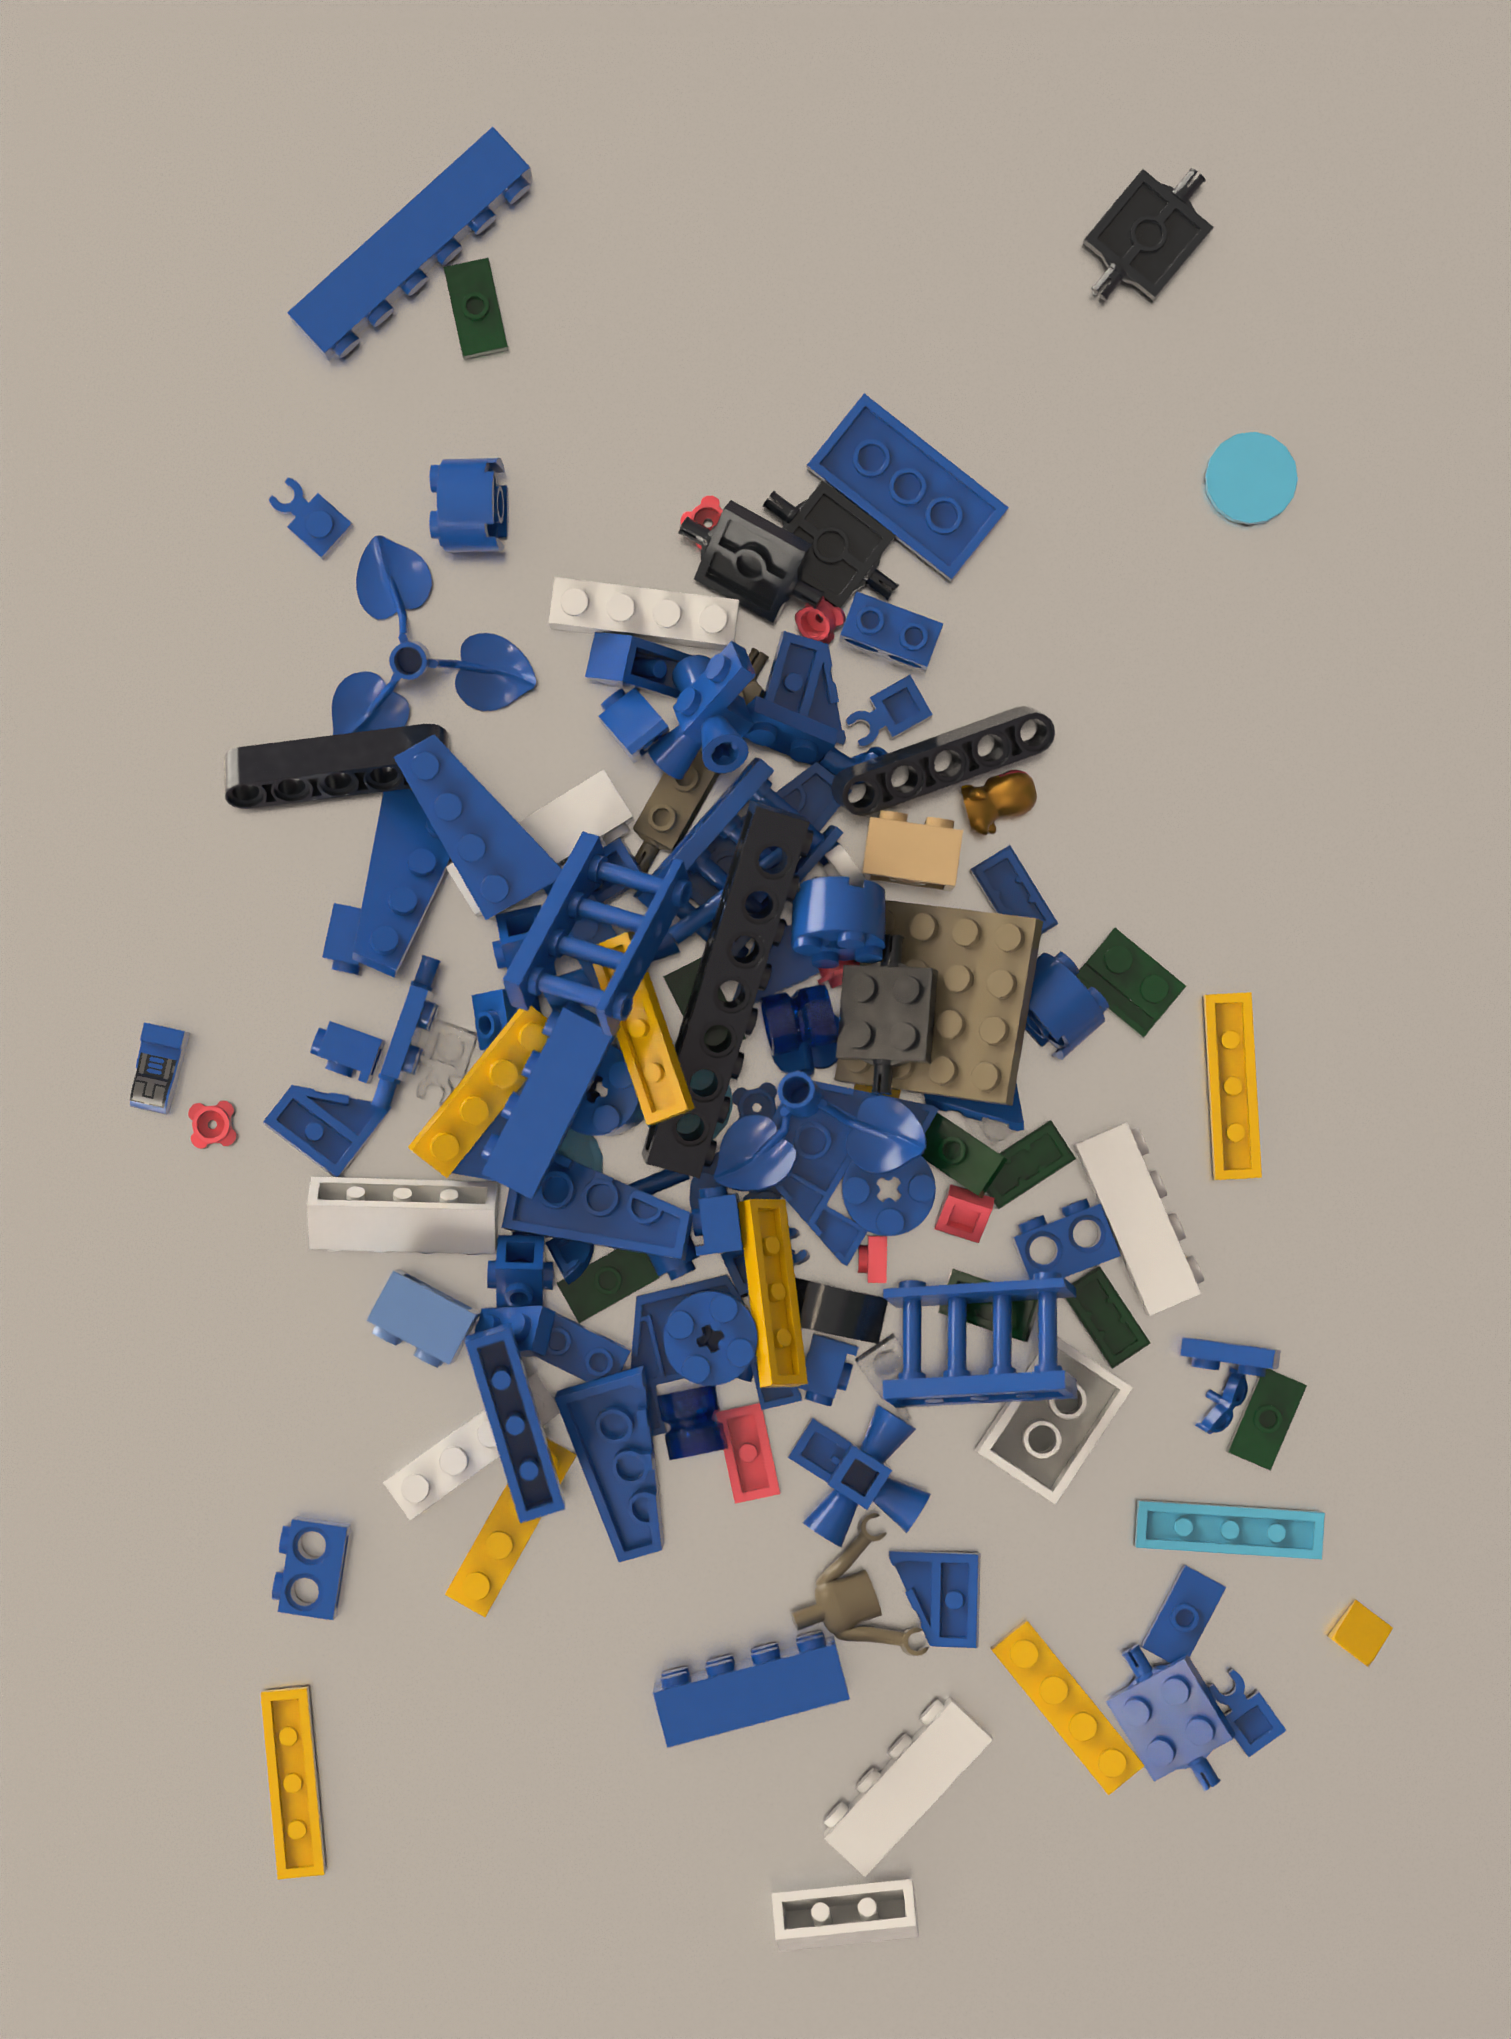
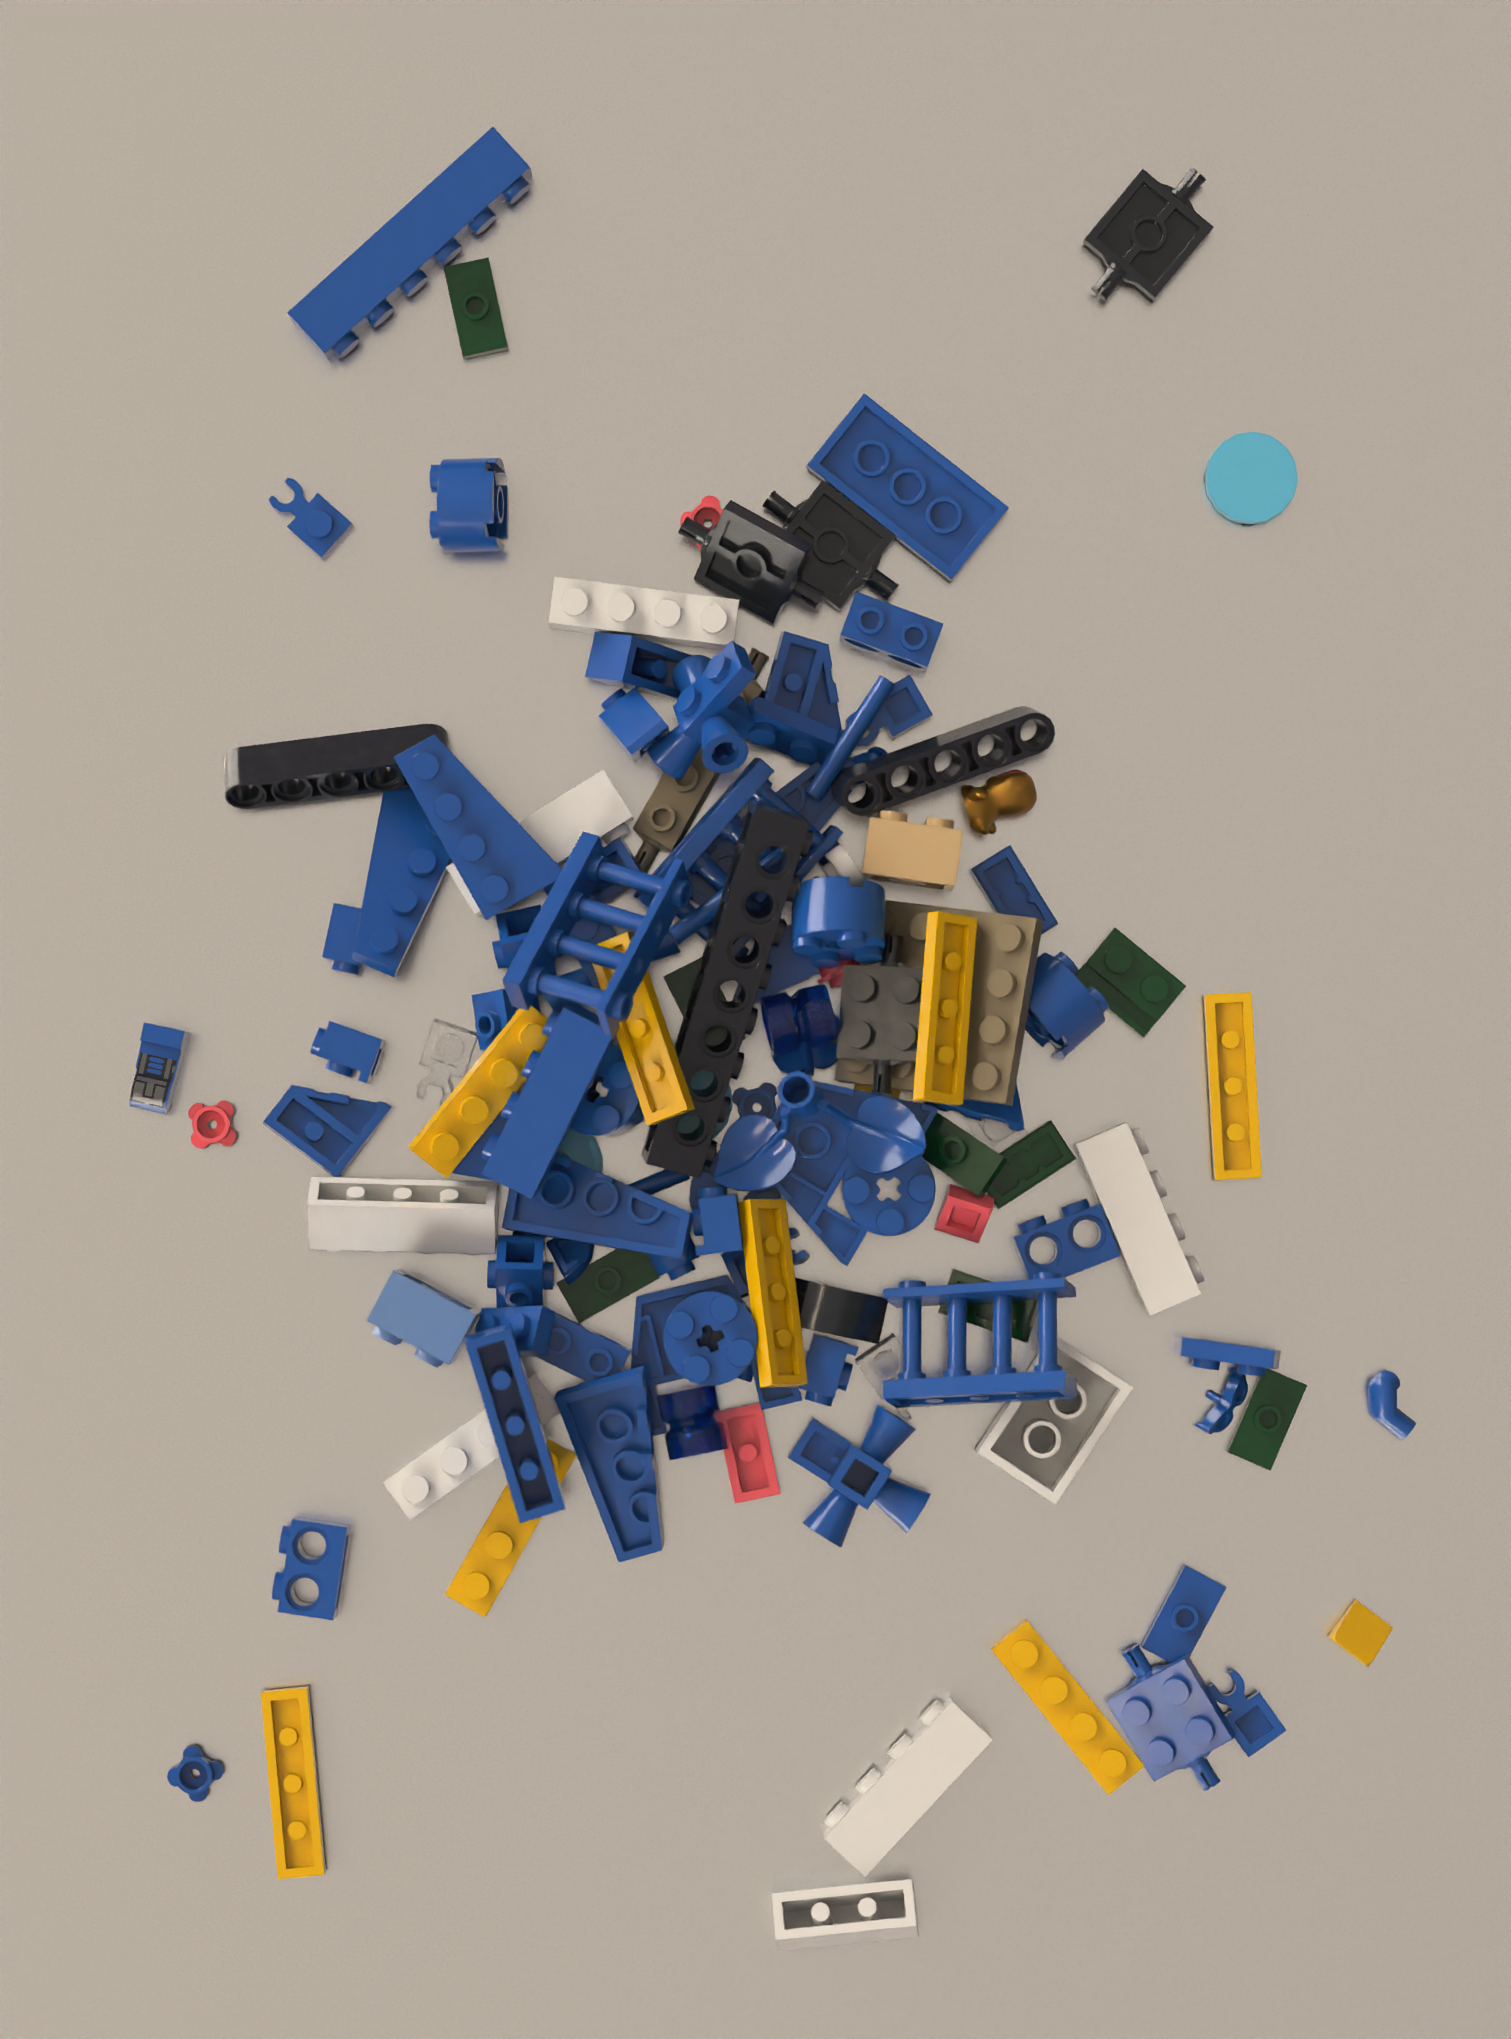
blue plant [331,535,537,735] -> none
blue plate [370,955,441,1111] -> none
blue brick [653,1631,850,1748] -> none
dark tan piece [791,1513,929,1656] -> none
coral plate [795,596,845,644] -> none
coral plate [858,1236,887,1283] -> none
blue wing [889,1550,981,1648] -> none
dark green plate [1065,1265,1151,1369] -> none
medium azure plate [1135,1500,1325,1560] -> none
none -> blue plate [167,1746,223,1802]
none -> blue bar [805,675,895,802]
none -> yellow plate [913,911,977,1105]
none -> blue arm [1368,1370,1416,1440]

